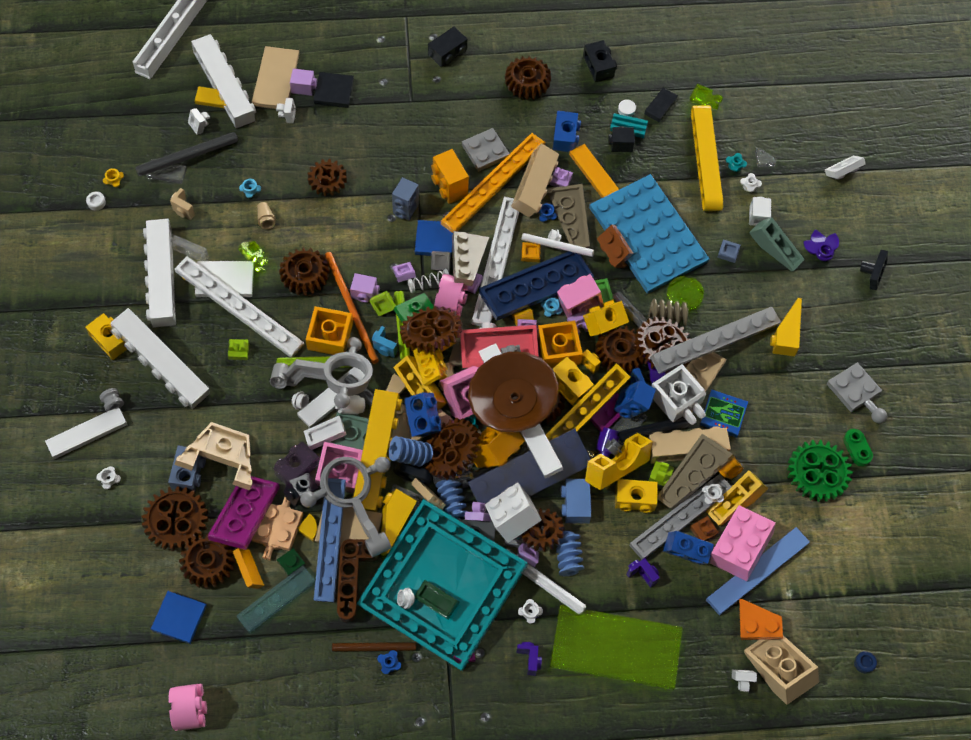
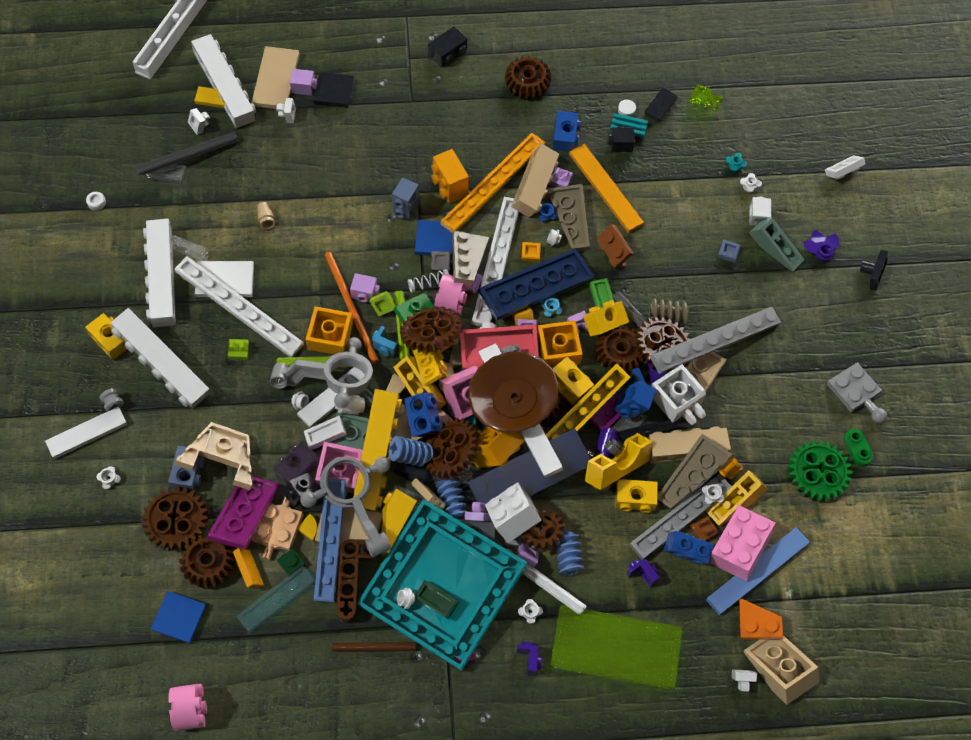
yellow plate [103,169,124,187] -> none
tan bracket [170,188,195,220] -> none
clear neon green plate [238,241,269,272] -> none
medium azure plate [239,179,261,198] -> none
reddish brown gear [279,247,330,296] -> none
reddish brown gear [308,159,347,196] -> none
blue plate [377,650,401,674] -> none
lavender tile [393,262,416,282] -> none
light grey plate [462,128,509,172] -> none
white bar [521,233,594,257] -> none
bright pink brick [557,274,604,318] -> none
medium blue brick [561,479,591,523] -> none
yellow plate [581,349,601,374] -> none
black brick [583,40,617,82] -> none
dark azure plate [589,174,709,294] -> none
lime tile [649,461,674,486] -> none
clear neon green tile [667,276,704,311] -> none
yellow beam [691,105,723,211] -> none
tile [700,390,748,437] -> none
clear tile [755,149,776,167] -> none
yellow slope [770,298,802,356] -> none
dark blue tile [854,651,877,674] -> none

